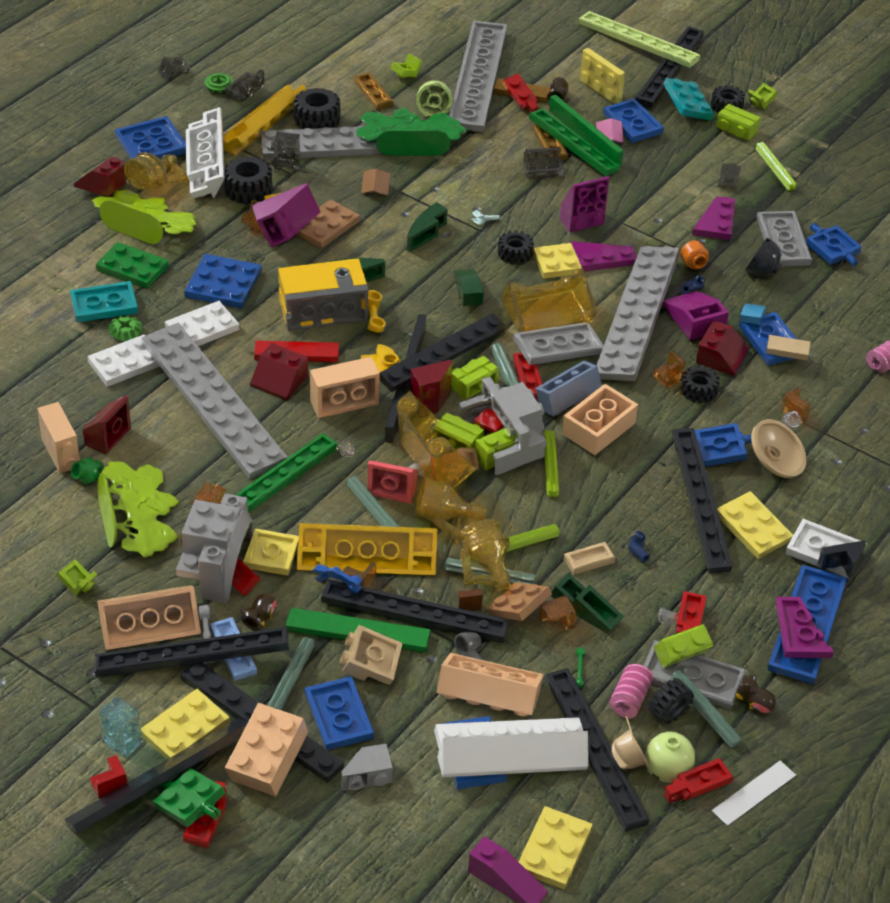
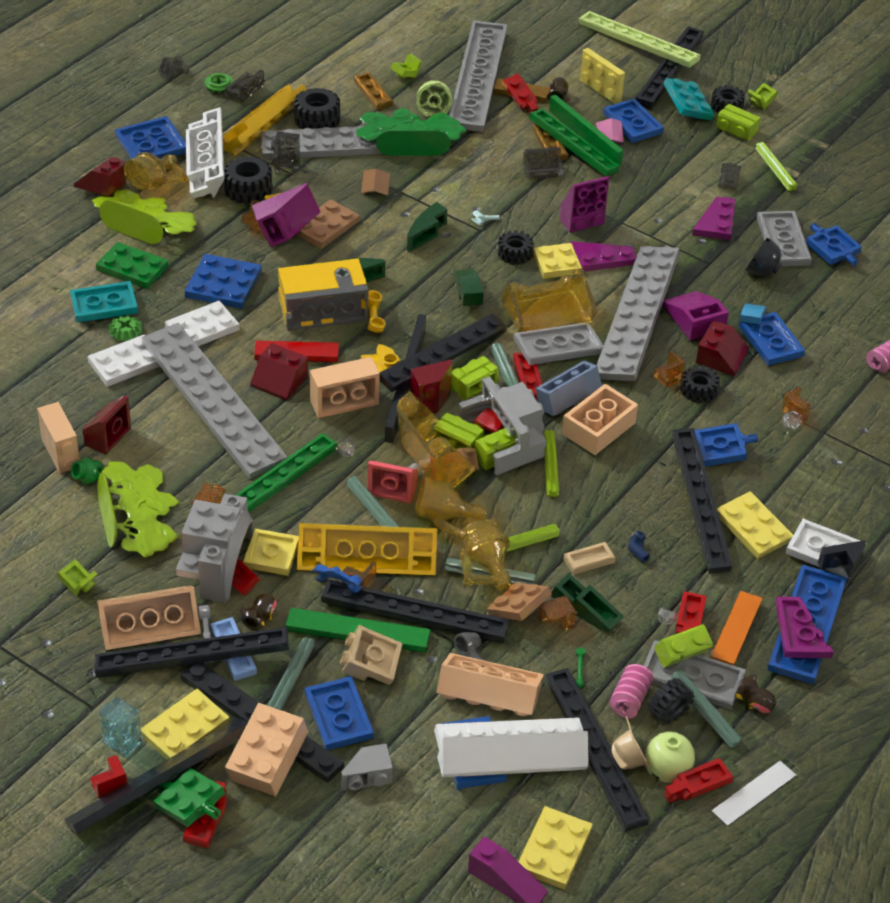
reddish brown tile [457,589,483,611] -> none
orange head [680,240,709,270] -> none
dark blue arm [681,275,705,294] -> none
tan dish [751,419,806,478] -> none
tan tile [766,335,810,360] -> none
none -> orange tile [711,591,763,666]

